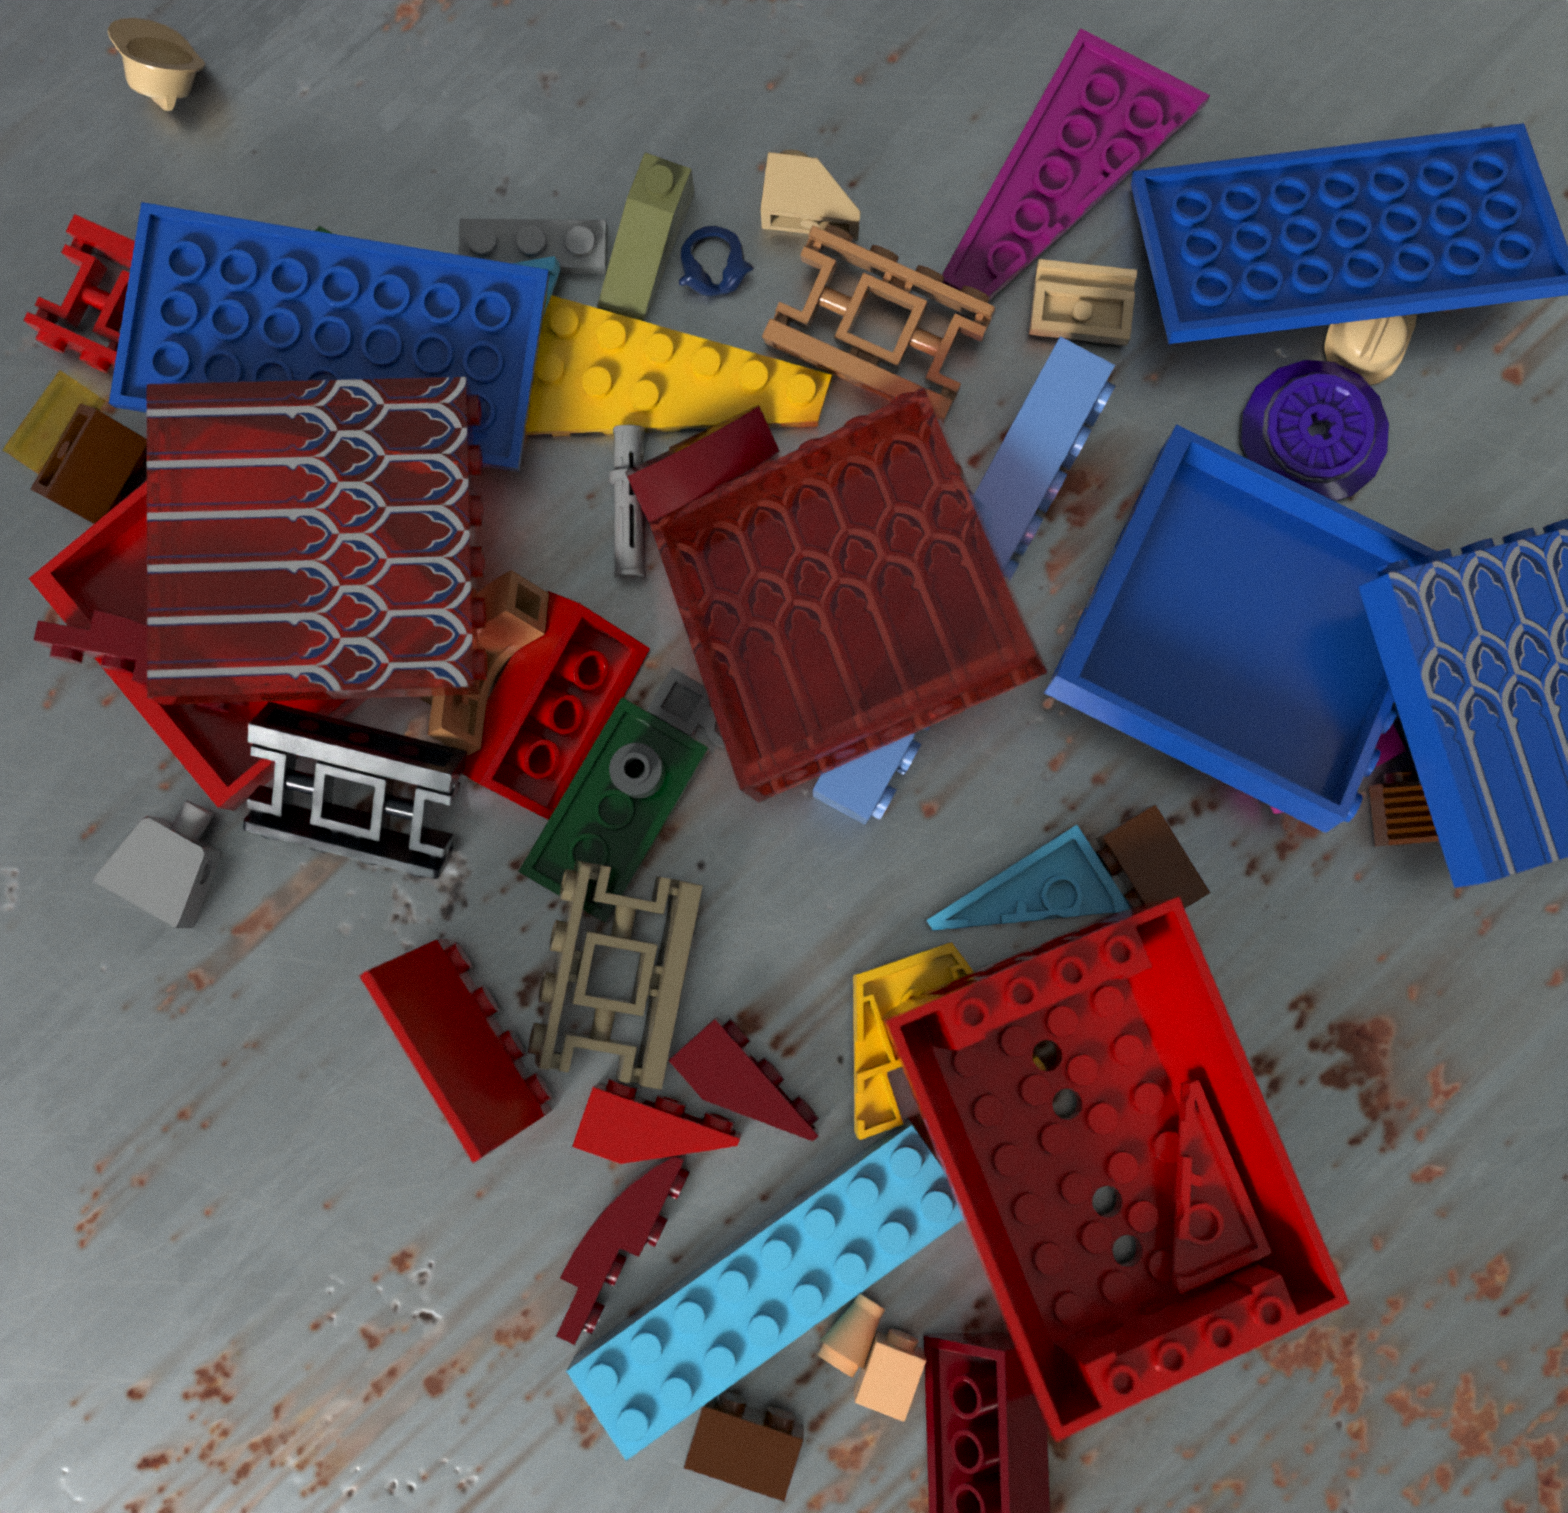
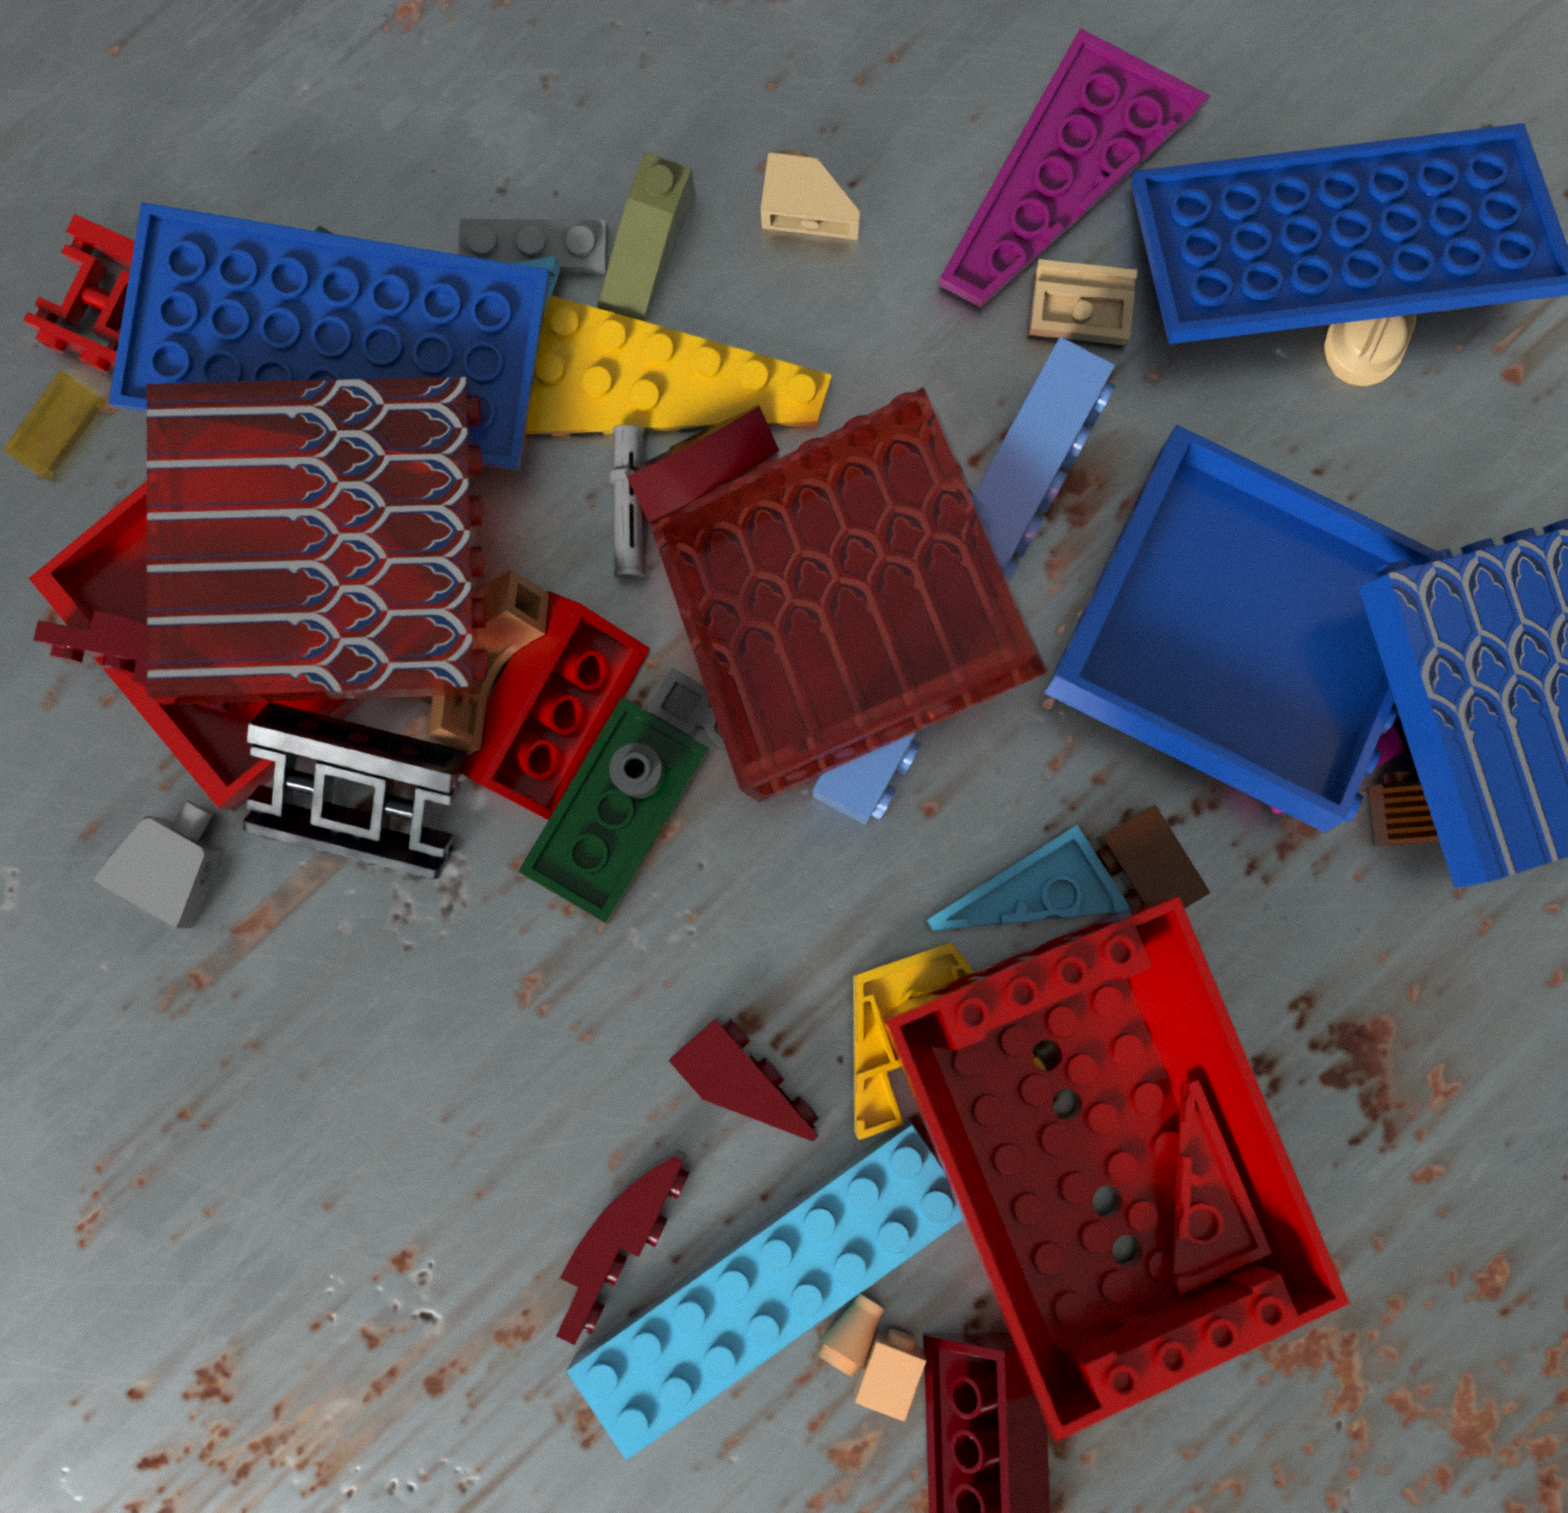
reddish brown brick [30,403,149,524] -> none
tan piece [107,18,205,111] -> none
red slope [359,939,553,1163] -> none
dark tan fence [528,860,703,1090] -> none
red slope [572,1078,742,1164] -> none
dark blue piece [679,226,754,296] -> none
reddish brown brick [684,1391,804,1502] -> none
medium nougat fence [762,225,995,425] -> none
dark purple piece [1240,360,1389,502] -> none

